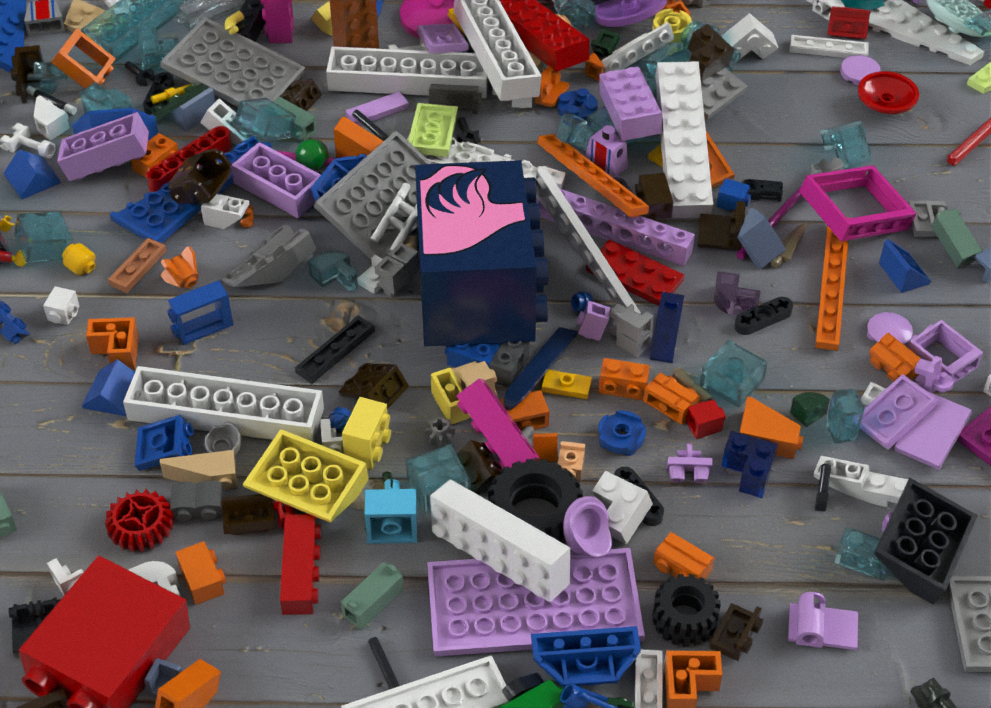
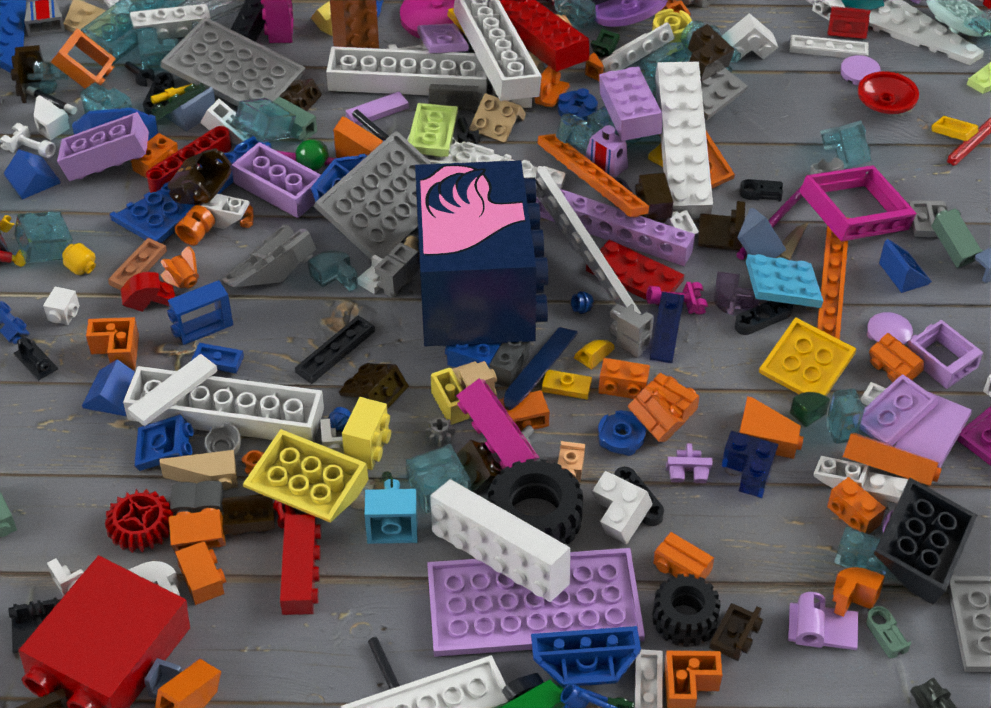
light yellow arm [225,11,244,35] -> none
sand green brick [341,562,404,630] -> none
white piece [371,183,417,251] -> none
orange slope [533,433,558,462] -> none
lavender piece [563,496,612,557] -> none
lavender brick [576,301,610,341] -> none
dark tan piece [672,368,713,402] -> none
red brick [686,399,726,440] -> none
clear light blue brick [700,339,768,408] -> none
blue brick [716,178,751,211] -> none
black bar [815,464,831,512] -> none
lavender hips [915,356,954,393] -> none
none -> black hinge [14,337,58,381]
none -> red brick [120,272,175,312]
none -> white tile [127,354,217,426]
none -> white bracket [130,4,211,40]
none -> orange brick [169,508,226,552]
none -> orange wheel [175,205,215,246]
none -> blue plate [191,343,244,374]
none -> orange plate [241,450,264,475]
none -> tan bracket [469,93,526,143]
none -> yellow brick [574,340,615,370]
none -> orange brick [628,387,684,442]
none -> dark pink bar [646,282,708,315]
none -> white bracket [664,210,699,236]
none -> medium azure plate [745,254,823,308]
none -> yellow plate [759,317,856,405]
none -> orange brick [827,477,886,538]
none -> orange brick [833,567,885,617]
none -> orange slope [843,433,942,486]
none -> sand green piece [866,606,911,658]
none -> yellow plate [931,116,978,141]

